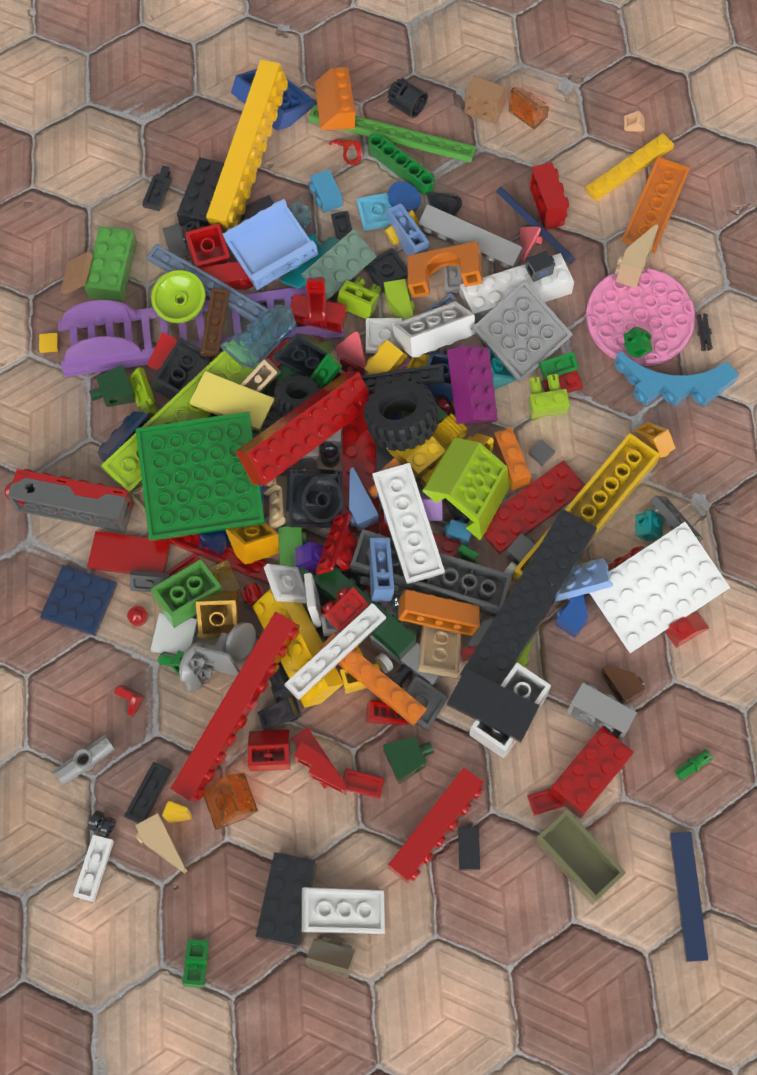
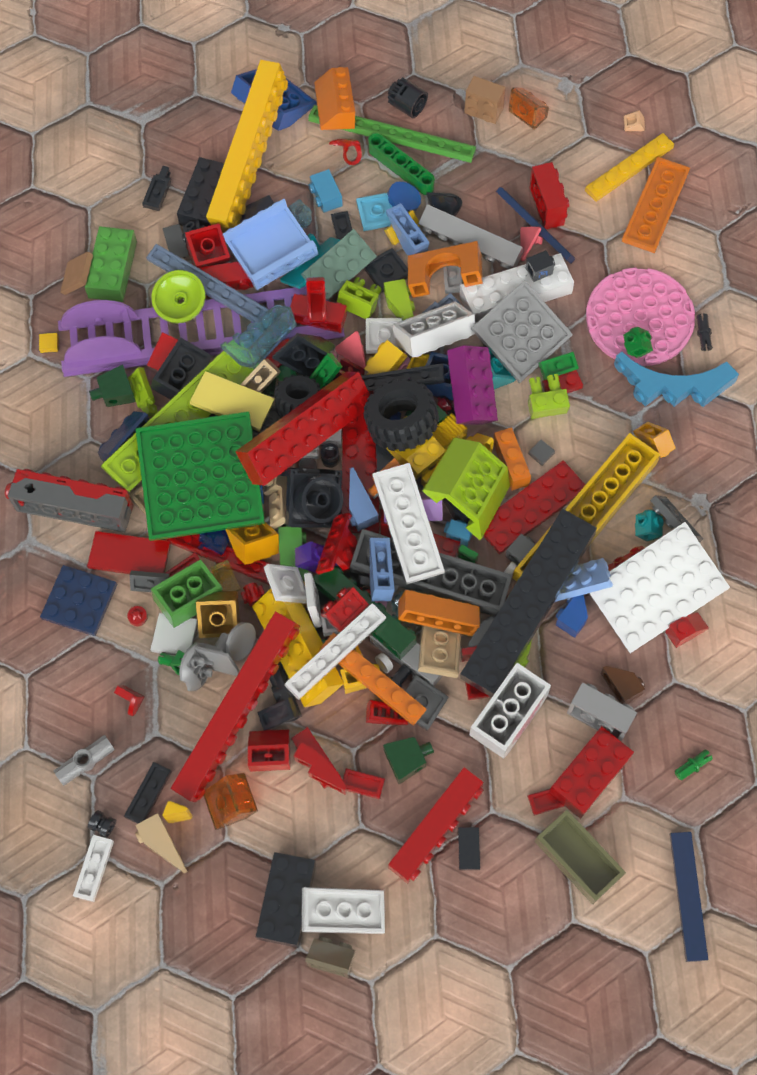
green slope [182,939,209,988] -> none
reddish brown tile [200,288,230,358] -> none
black tile [447,668,540,743] -> none
tan slope [615,224,659,288] -> none

